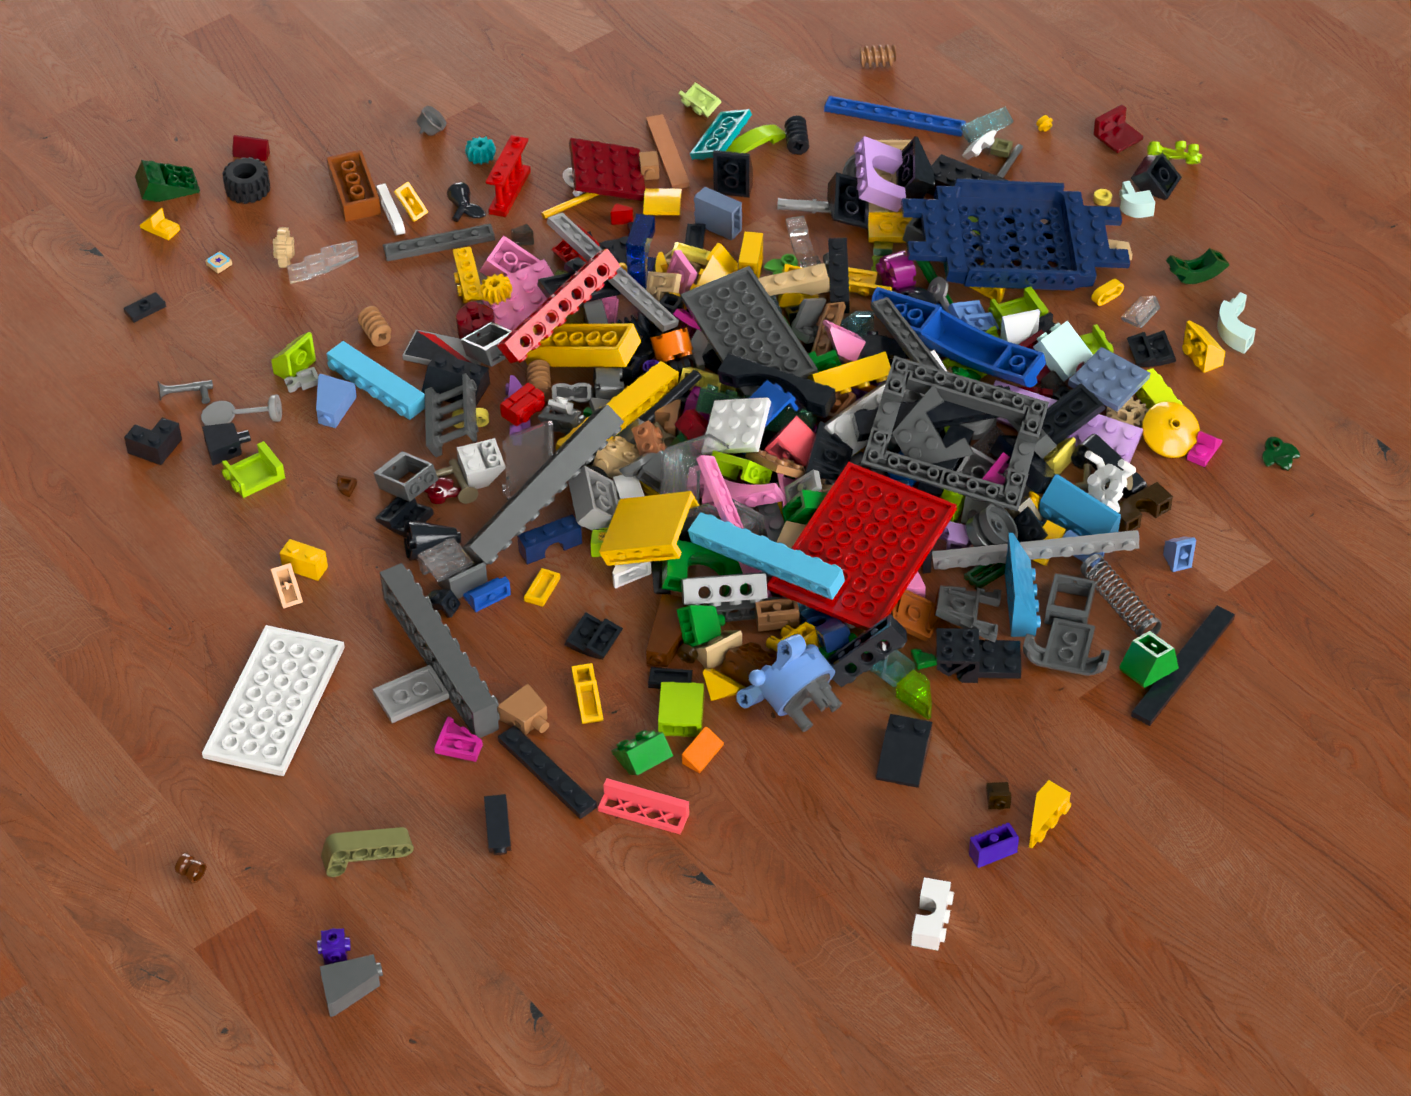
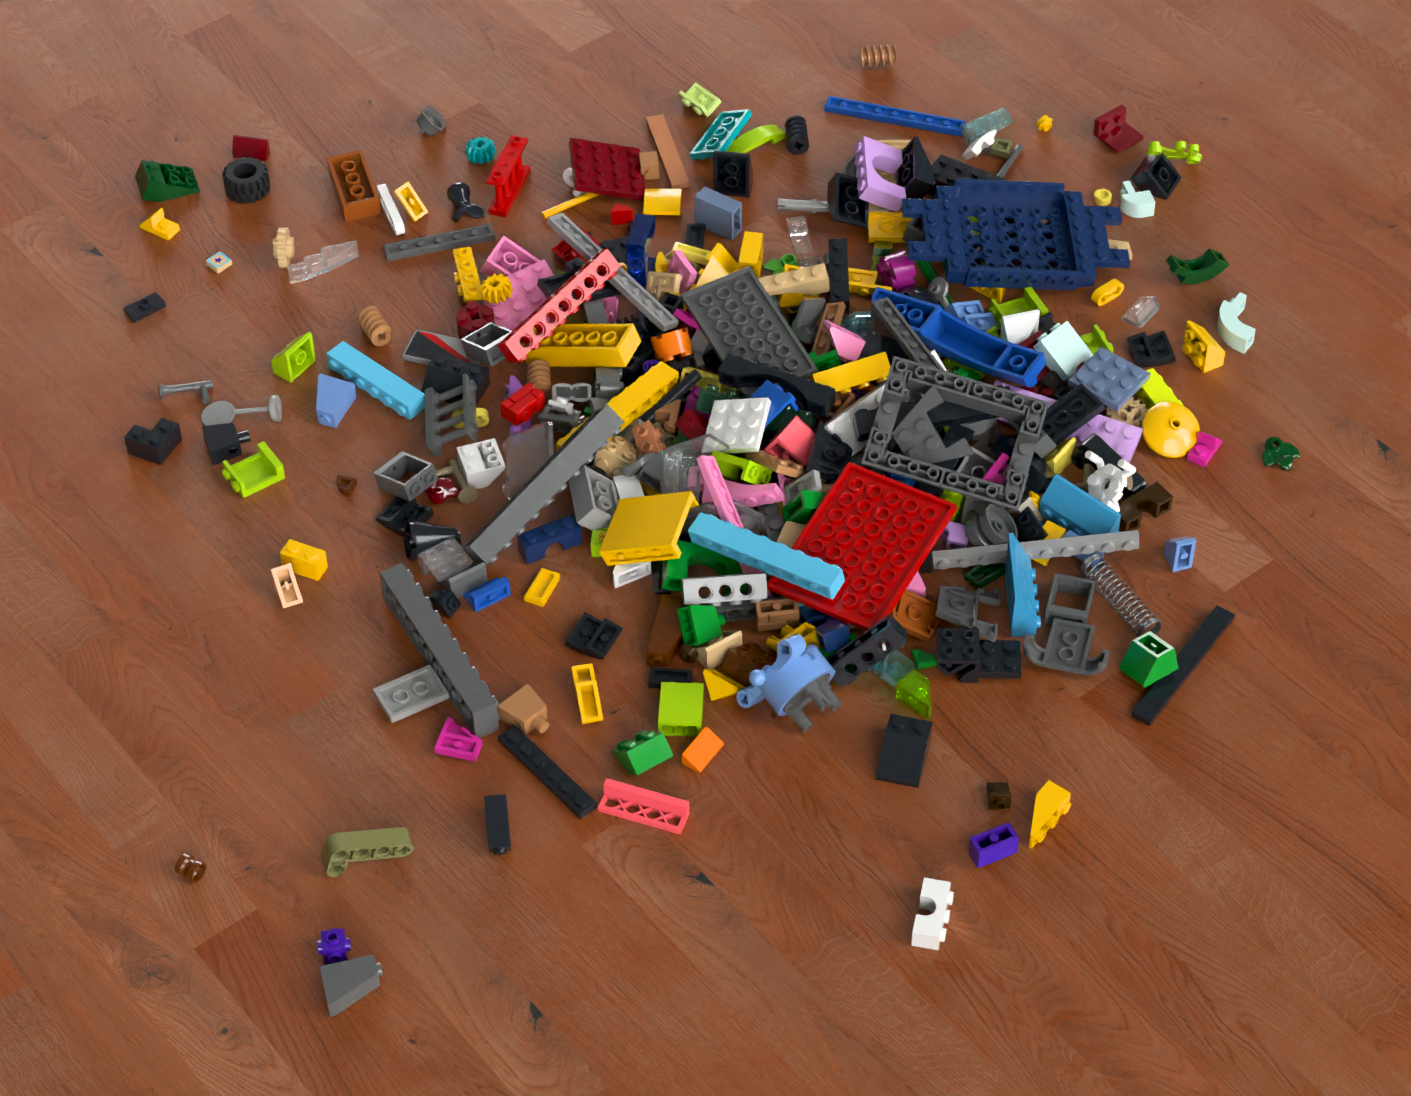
white plate [202,625,345,776] -> none
light grey plate [284,367,318,393] -> none
clear smoke slope [511,224,534,245] -> none

